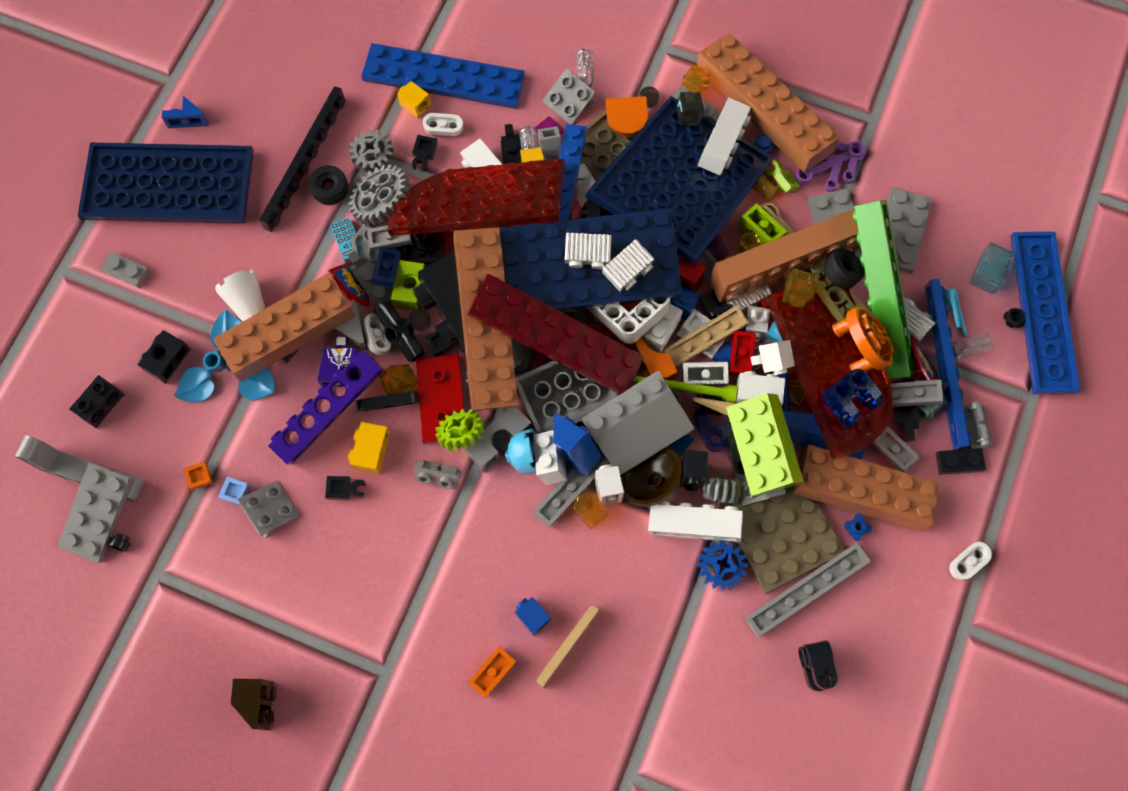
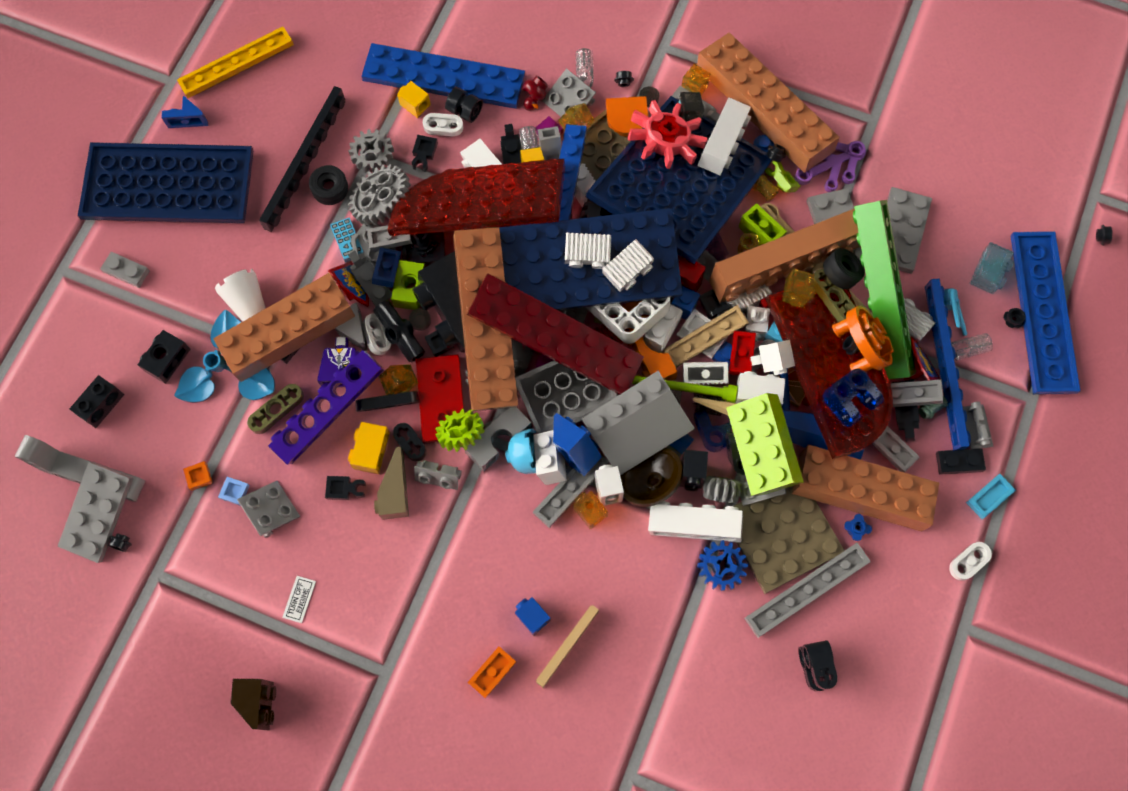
none -> yellow plate [177,26,294,98]
none -> olive beam [247,384,304,434]
none -> white sticker [282,576,316,623]
none -> dark tan slope [374,447,409,520]
none -> black beam [393,423,426,462]
none -> black wheel [445,86,483,123]
none -> dark red animal [523,75,549,111]
none -> clear yellow brick [558,103,594,131]
none -> black plate [614,71,634,87]
none -> coral gear [628,100,707,169]
none -> black plate [766,144,786,162]
none -> black plate [842,335,860,355]
none -> medium azure tile [966,474,1016,519]
none -> black plate [1096,225,1112,245]

